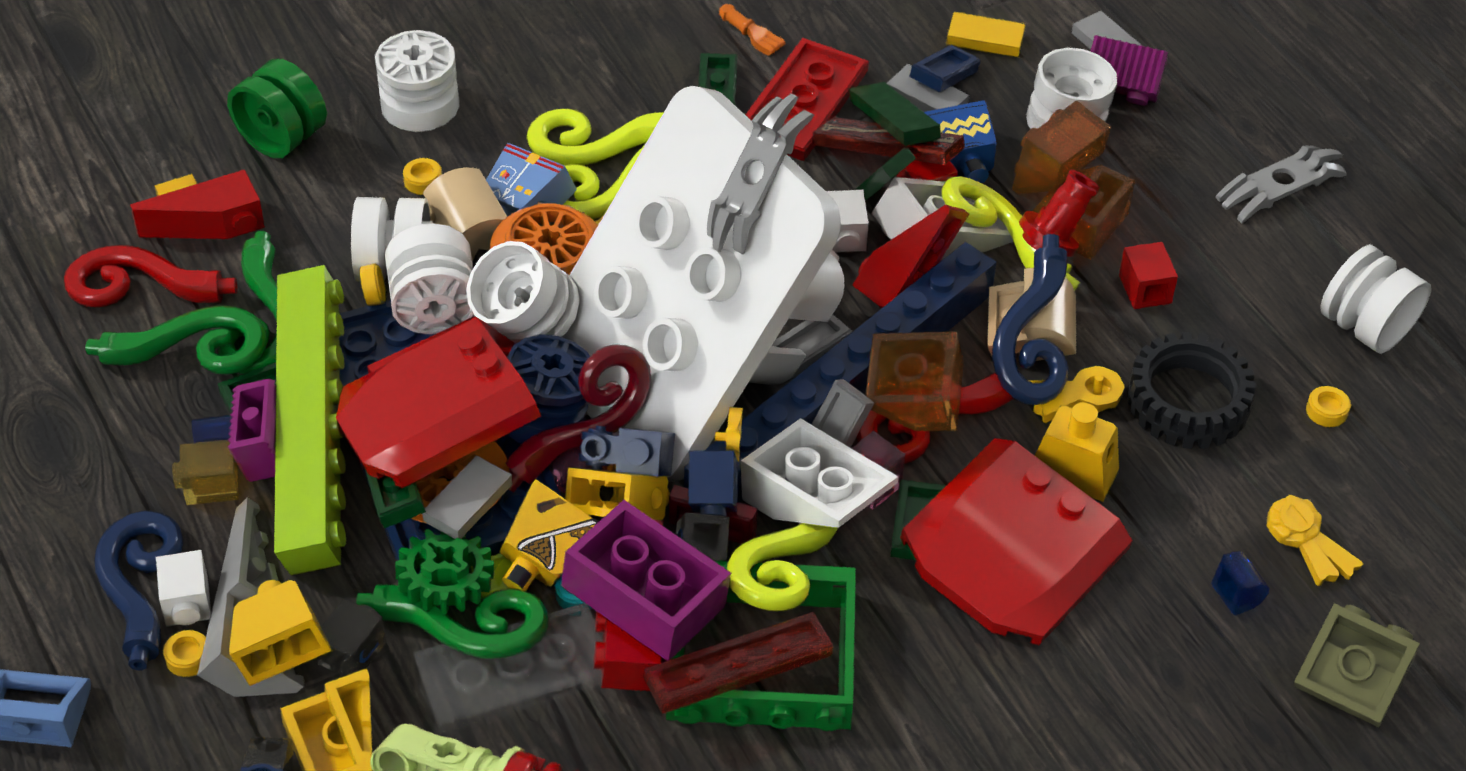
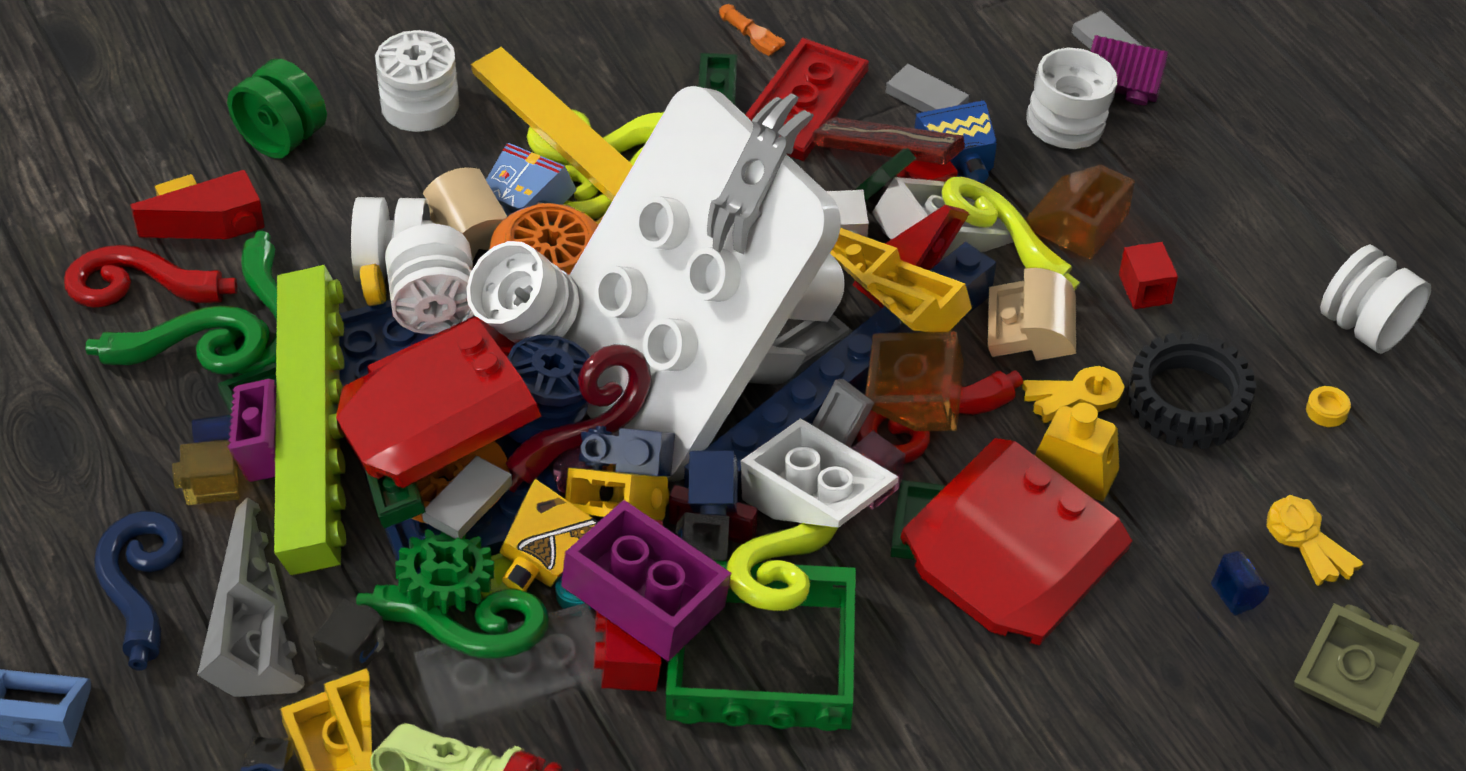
white brick [156,550,211,627] -> none
yellow tile [163,630,206,677] -> none
yellow torso [229,580,331,686] -> none
yellow tile [403,158,442,195] -> none
clear red tile [644,612,833,714] -> none
yellow piece [715,407,743,462] -> none
dark green tile [849,82,941,146] -> none
dark blue tile [909,45,981,93] -> none
yellow tile [946,12,1025,57] -> none
dark blue plant [992,234,1068,405] -> none
clear orange slope [1012,101,1111,194] -> none
red piece [1019,169,1100,257] -> none
light grey piece [1215,145,1347,224] -> none
none -> yellow tile [471,47,633,201]
none -> yellow wedge [830,228,972,334]

